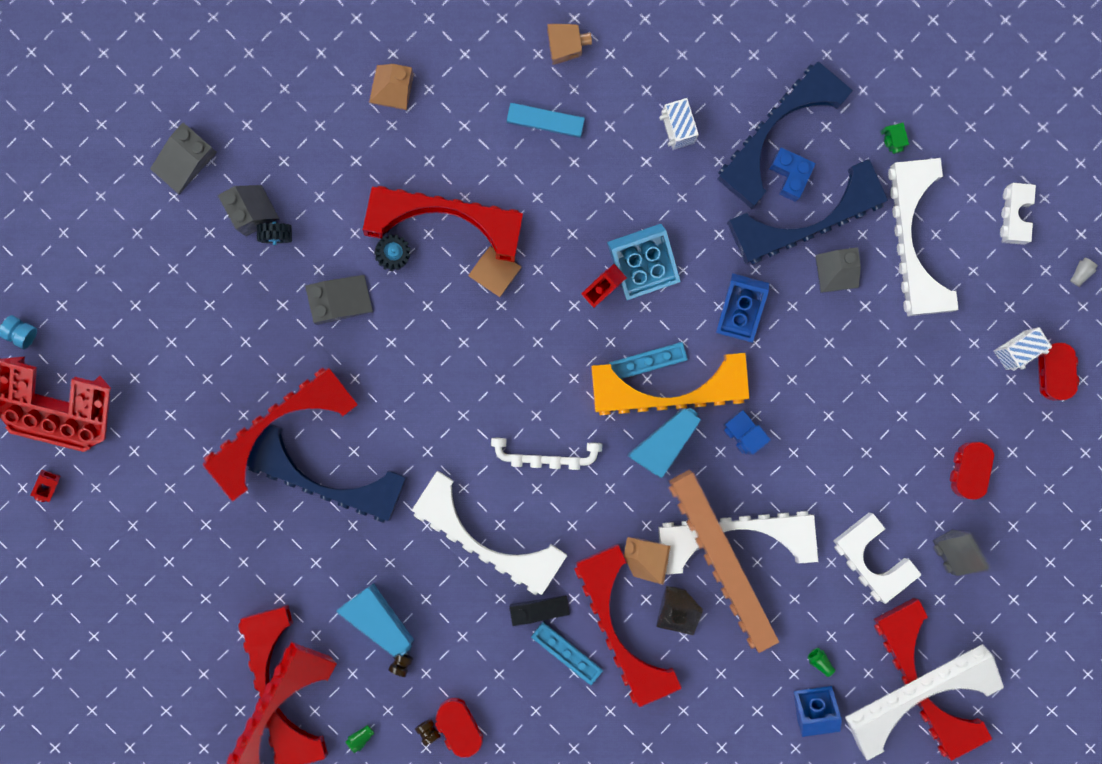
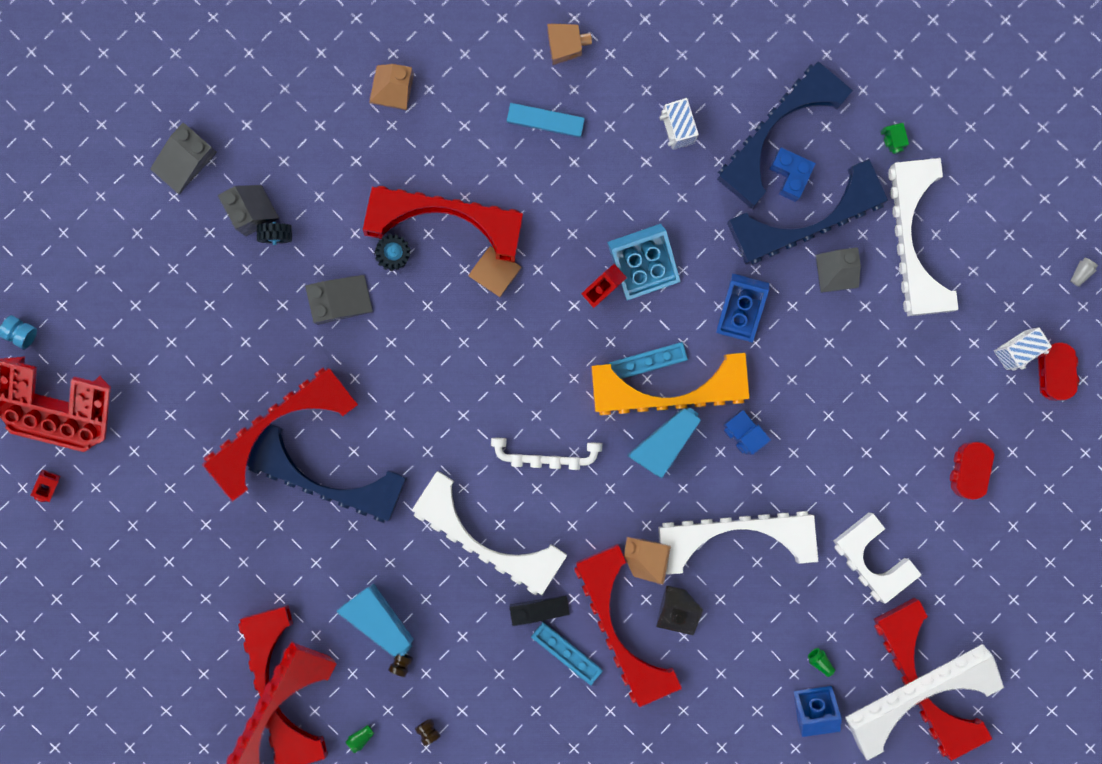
red brick [435,698,483,758] -> none
nougat brick [668,470,779,653] -> none
dark grey slope [932,529,990,576] -> none
white arch [1000,183,1036,245] -> none

